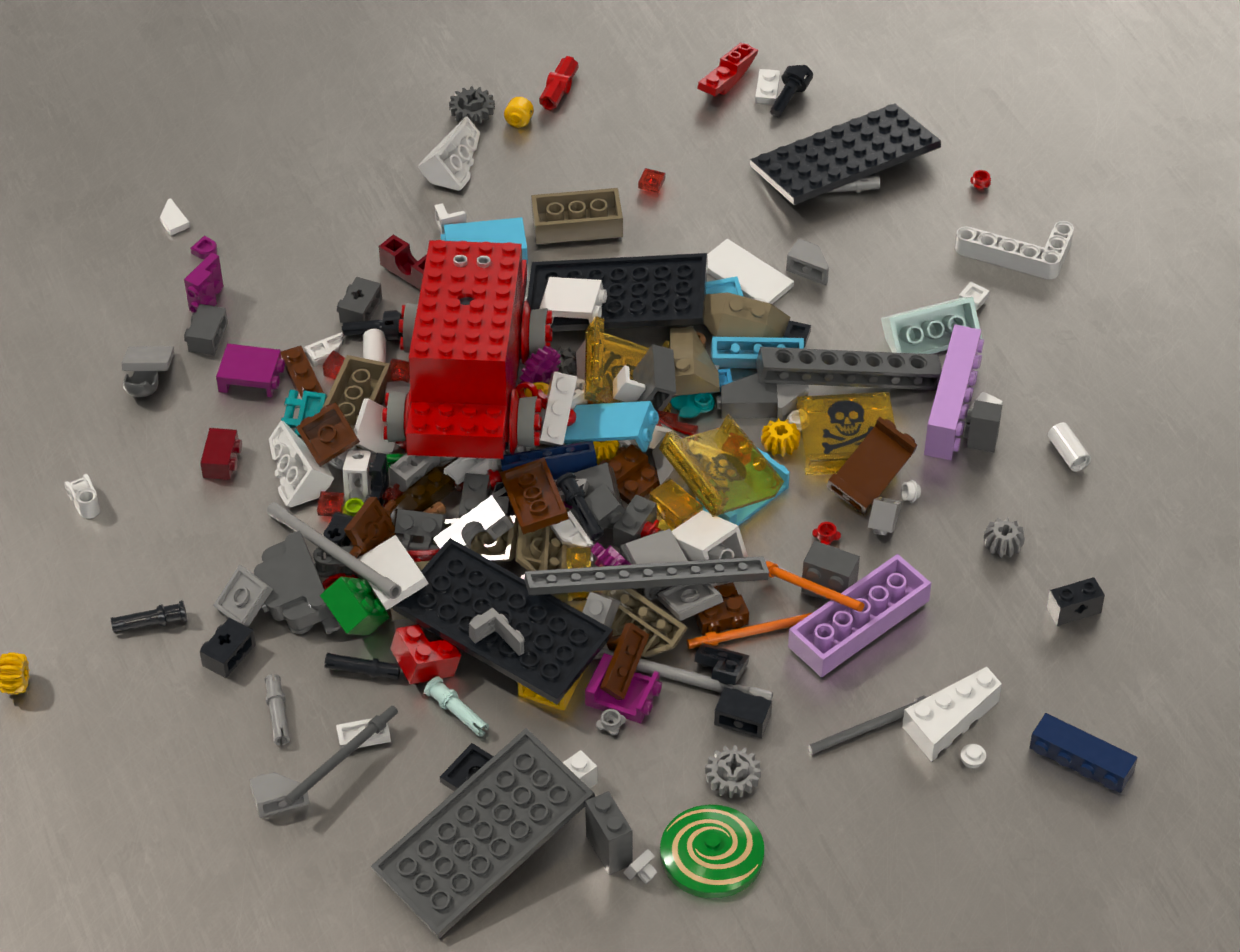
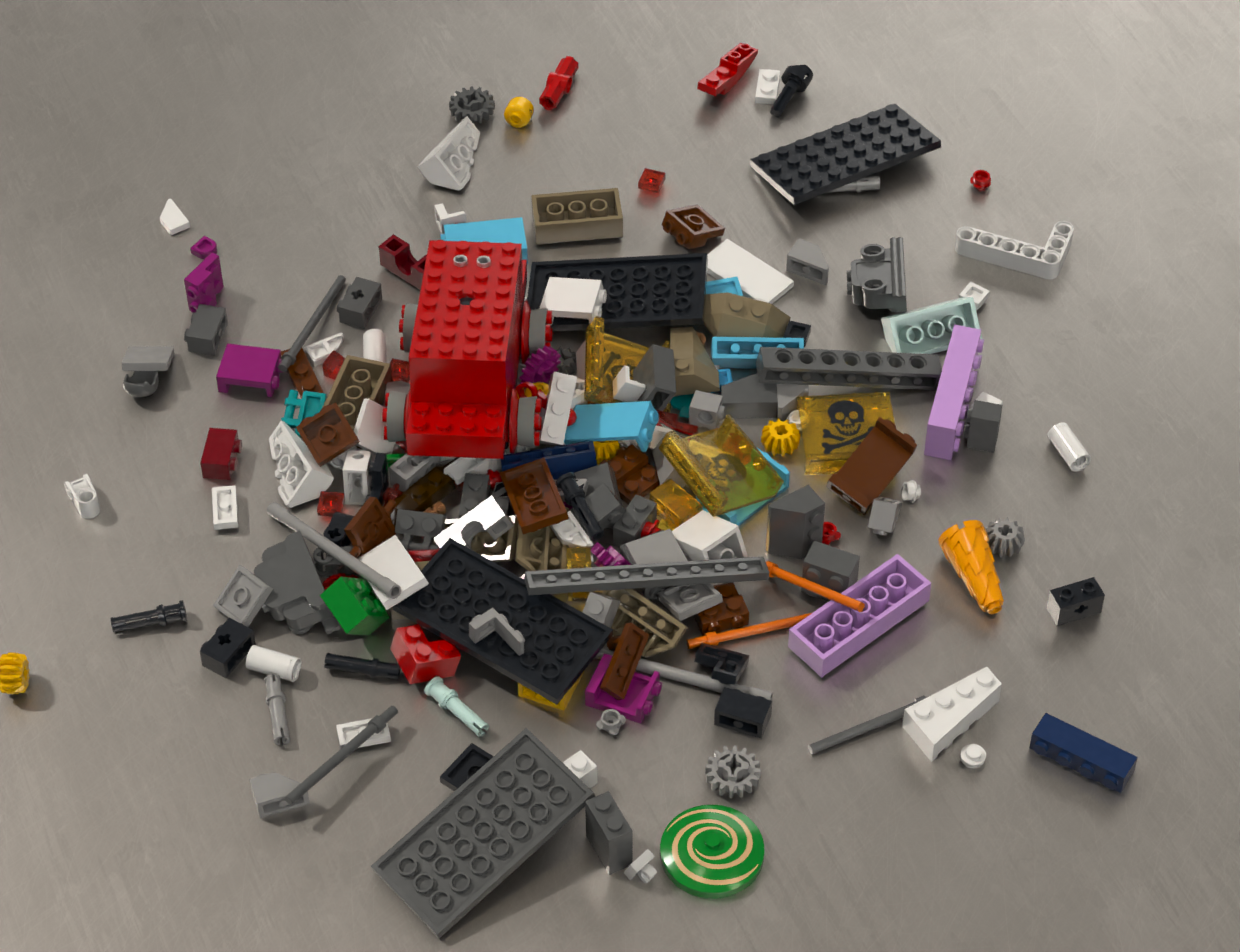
black piece [342,310,404,341] -> none
lime plate [343,498,364,516] -> none
none -> white plate [212,485,238,530]
none -> white pin [246,645,302,682]
none -> dark grey bar [278,275,346,372]
none -> reddish brown plate [662,204,725,249]
none -> light grey brick [689,390,726,444]
none -> dark grey slope [766,484,825,559]
none -> dark grey brick [847,237,907,313]
none -> light orange cone [938,520,1004,615]

